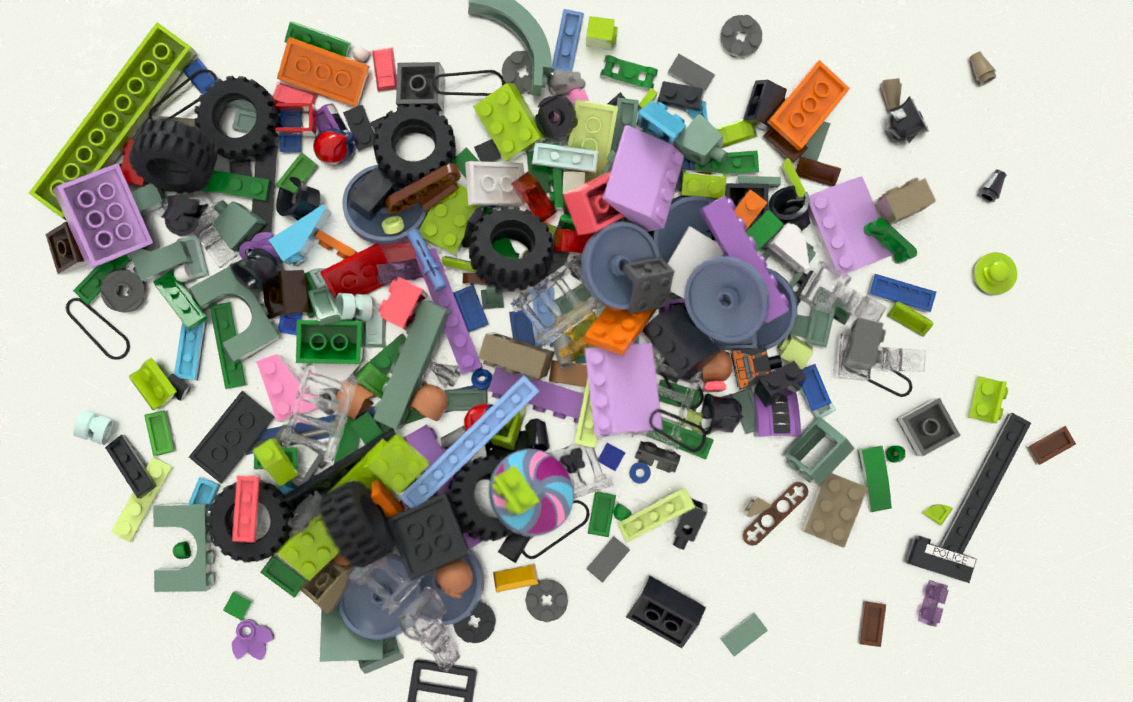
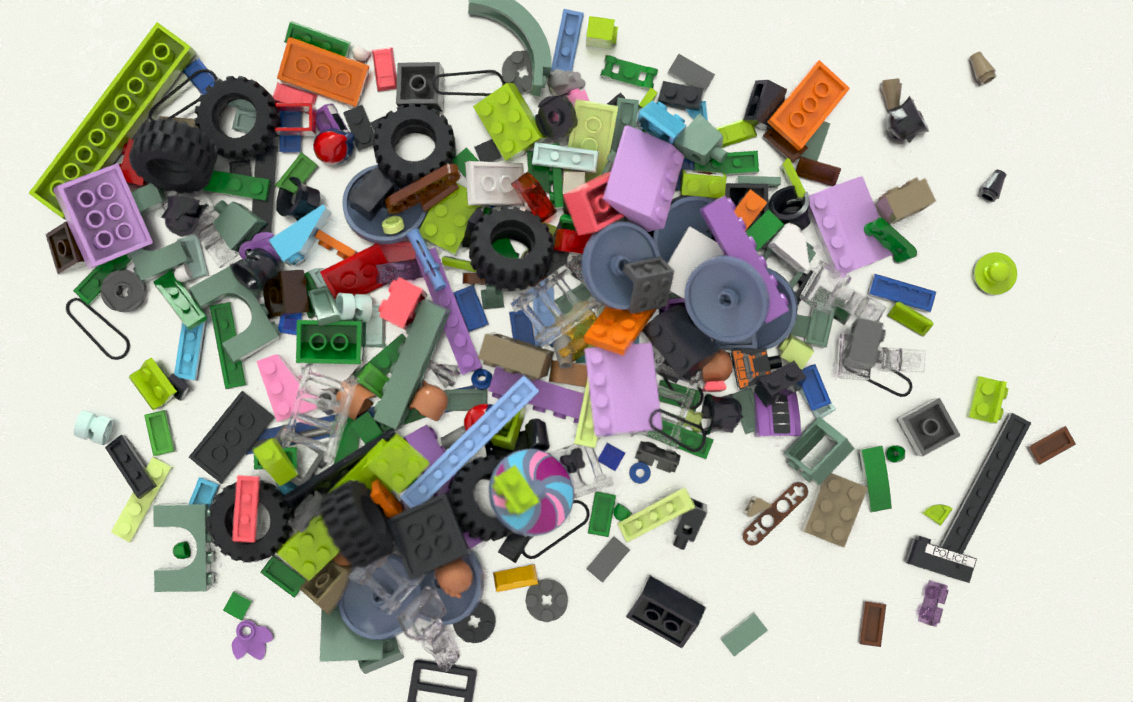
dark grey plate [720,15,763,58] -> none

